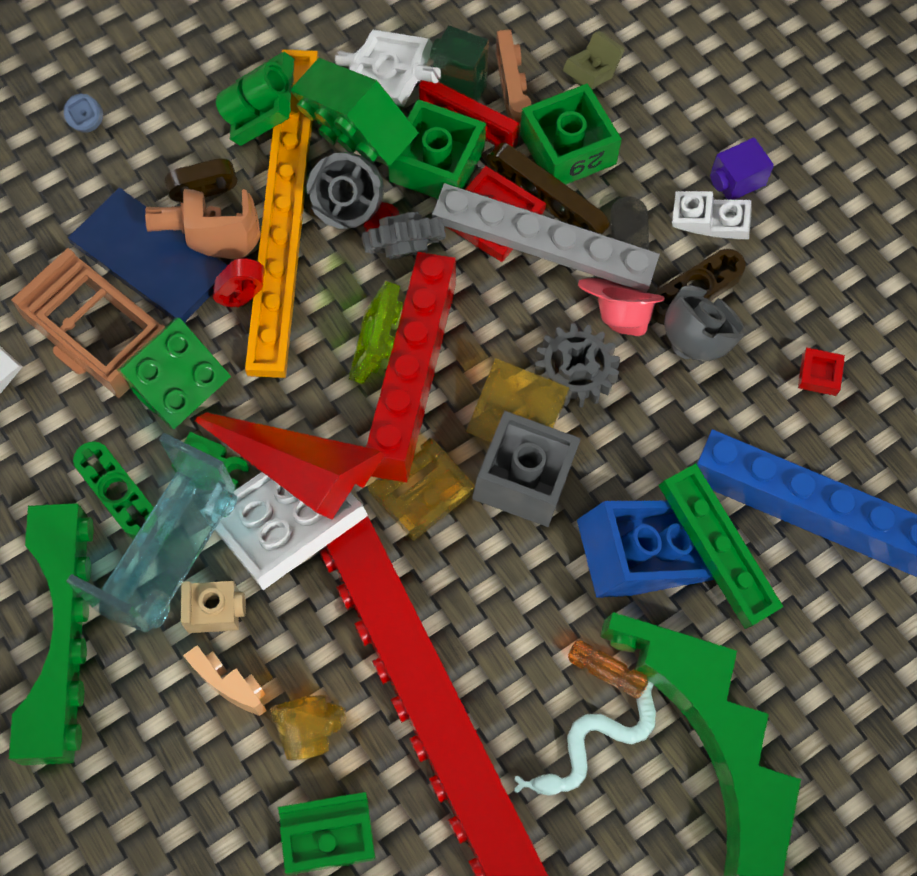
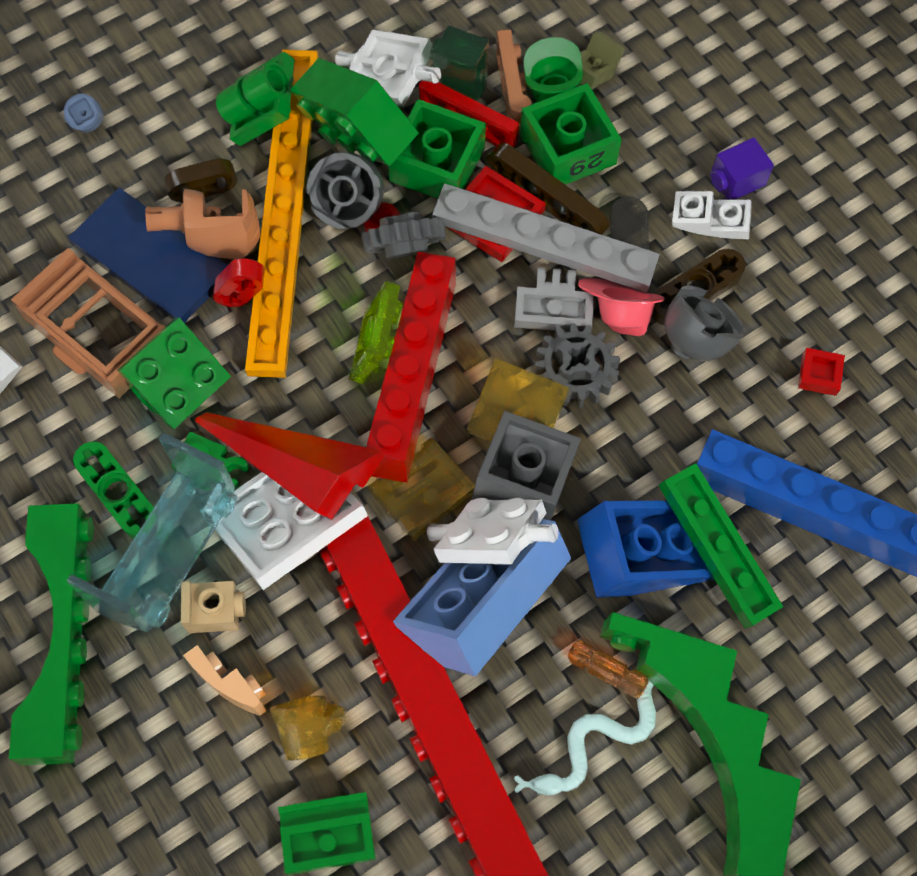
none -> medium blue slope [393,519,571,677]
none -> white plate [427,498,558,564]
none -> light grey hinge [514,268,594,332]
none -> green piece [524,37,583,102]

